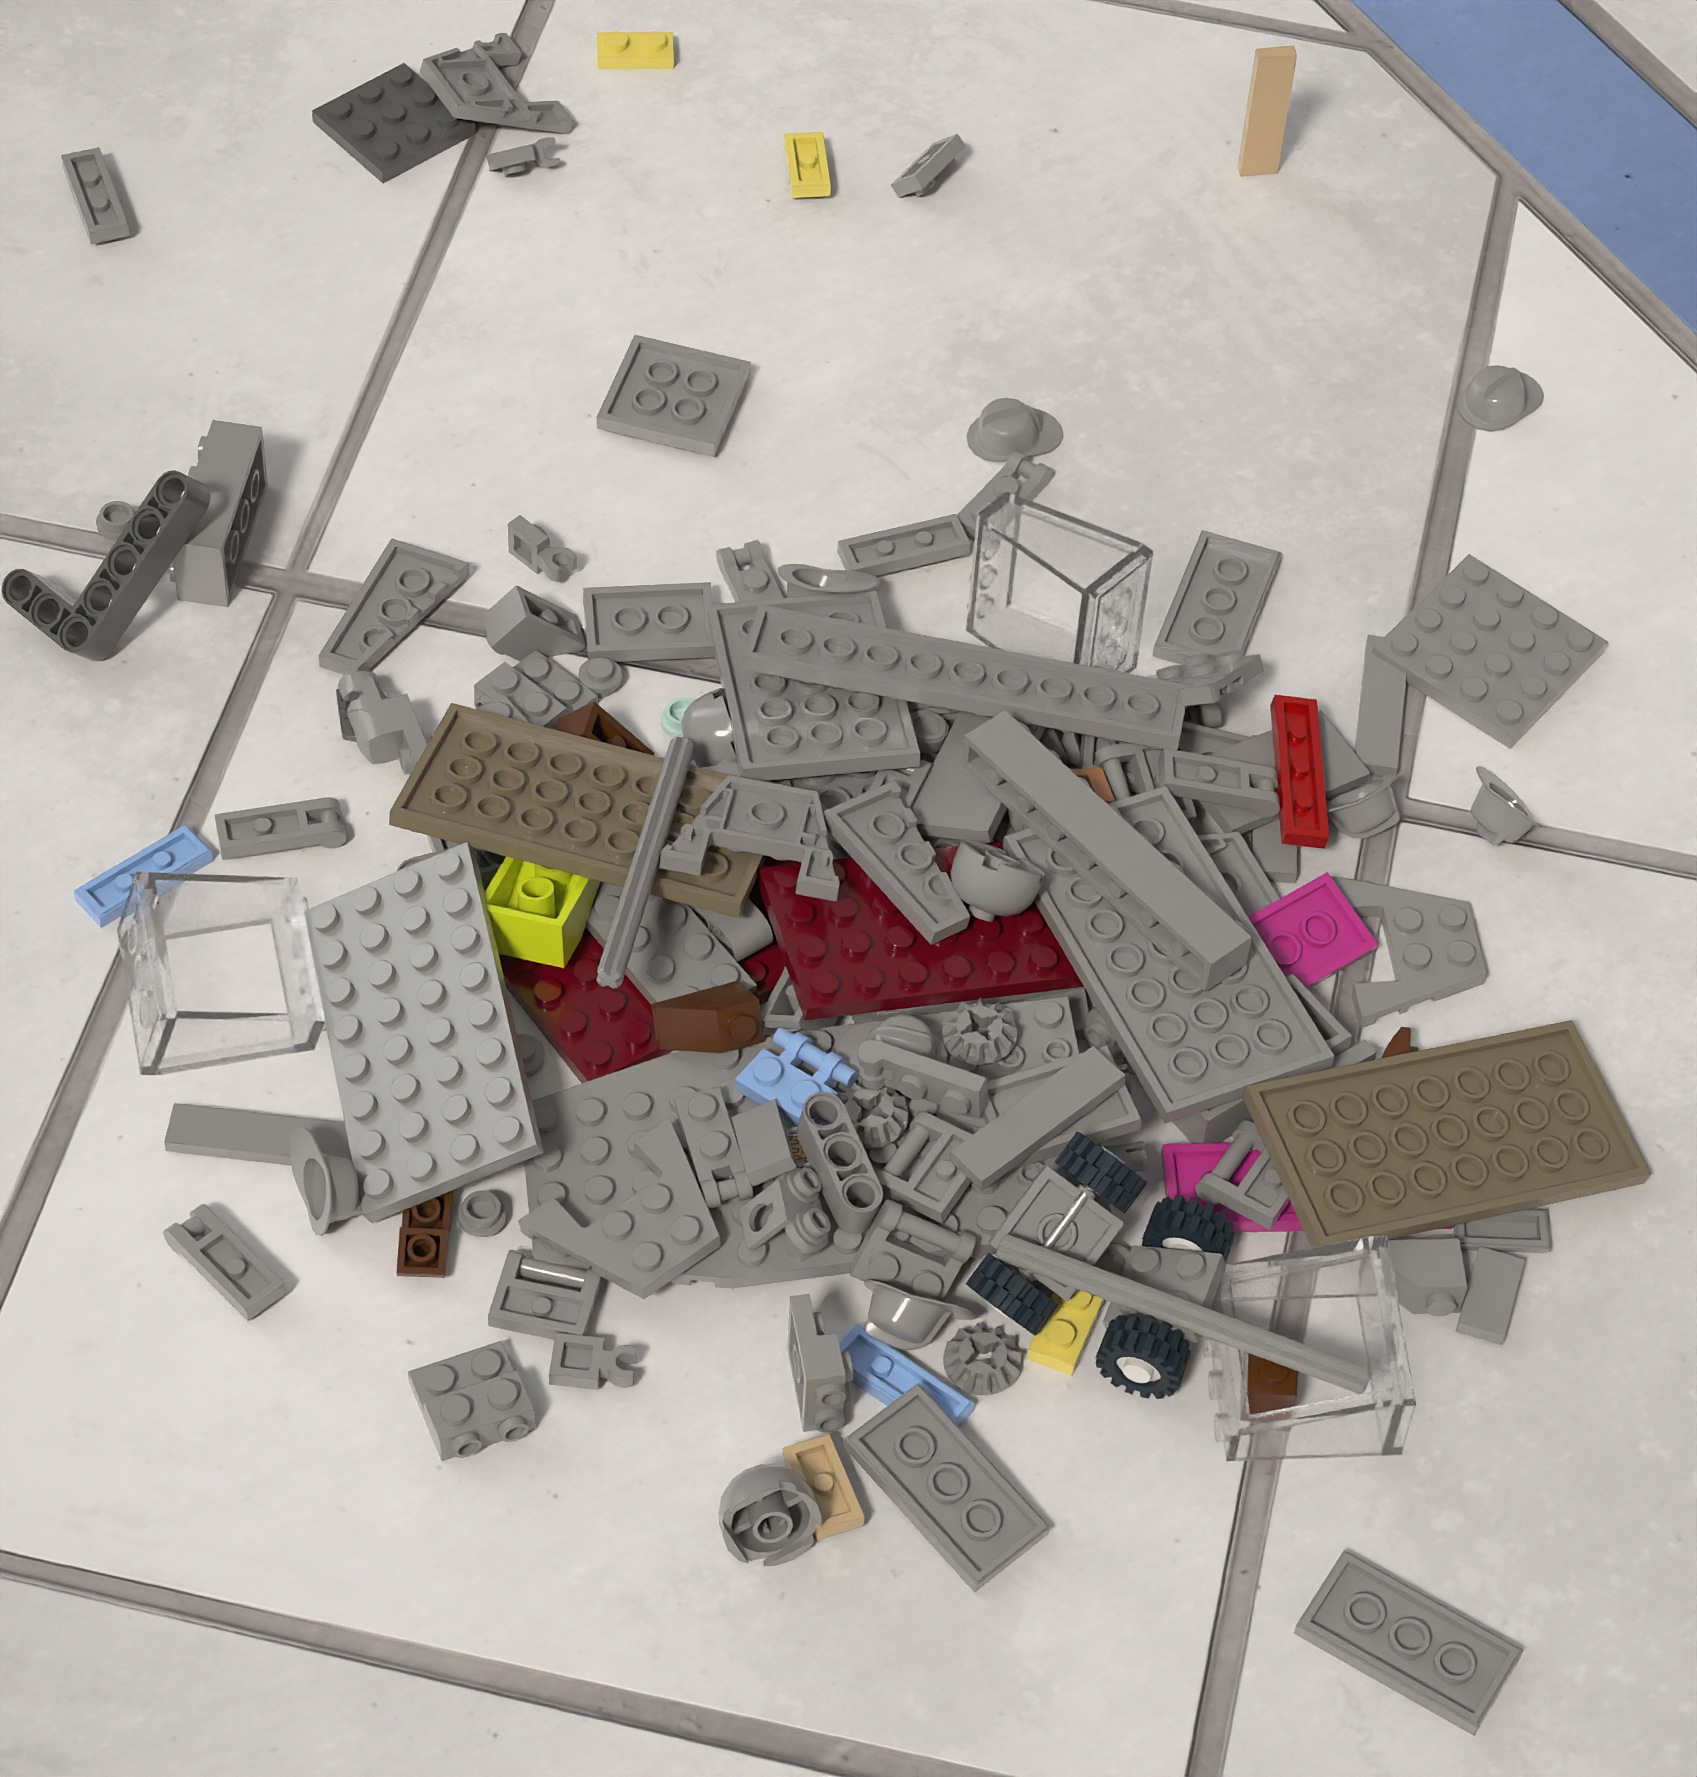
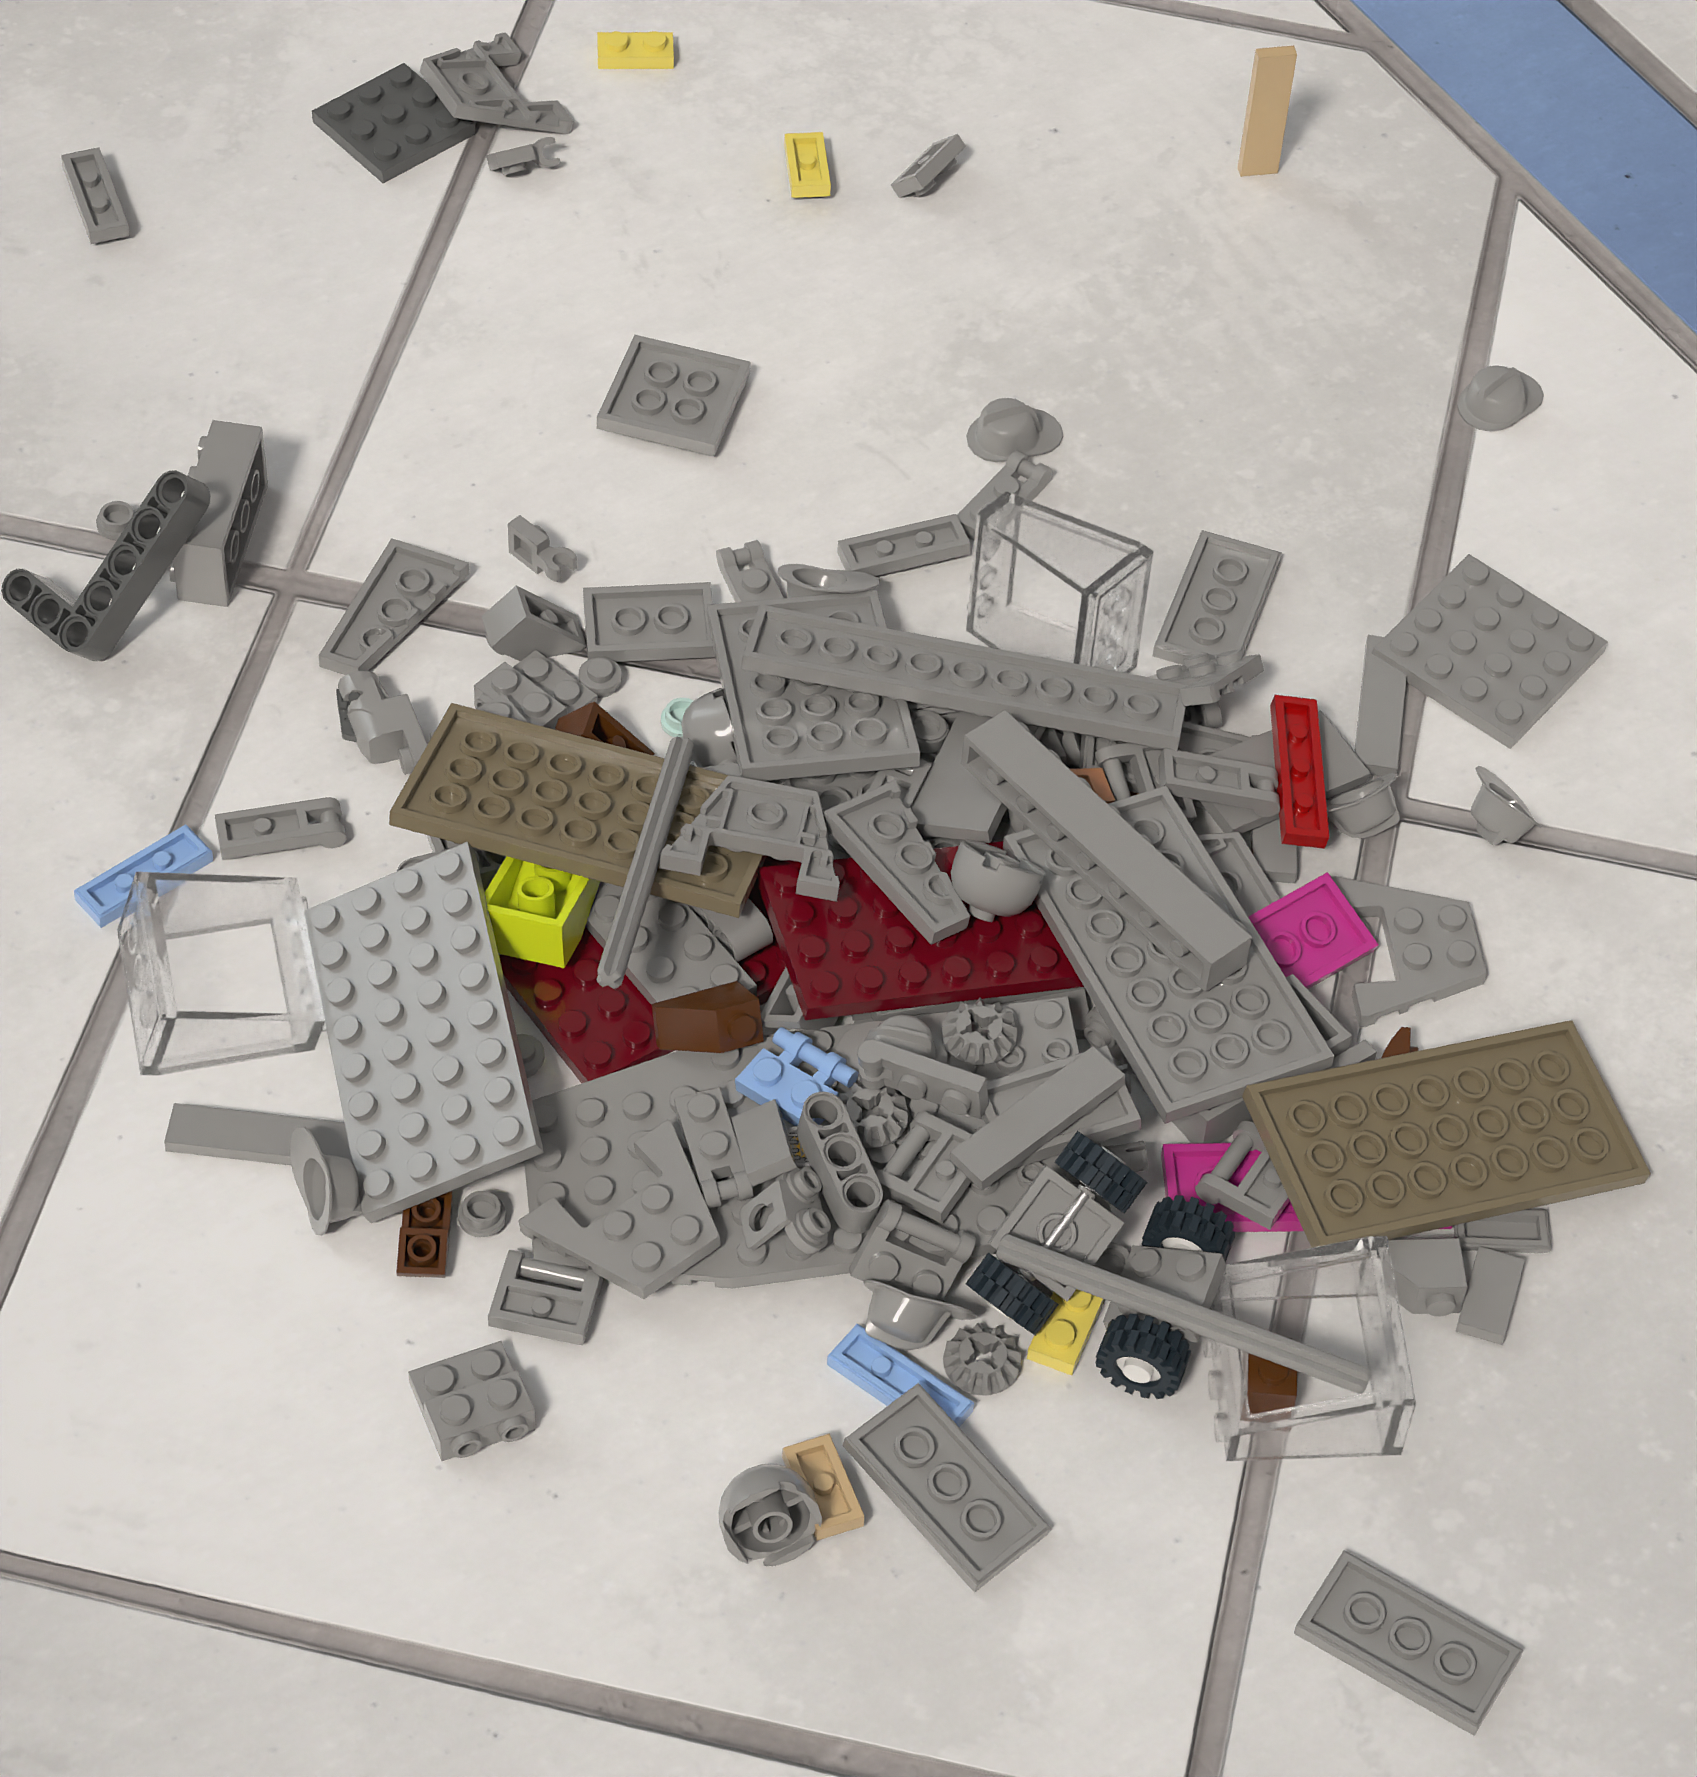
light grey plate [163,1204,286,1321] -> none
light grey plate [549,1333,637,1390] -> none
light grey plate [787,1294,853,1433] -> none

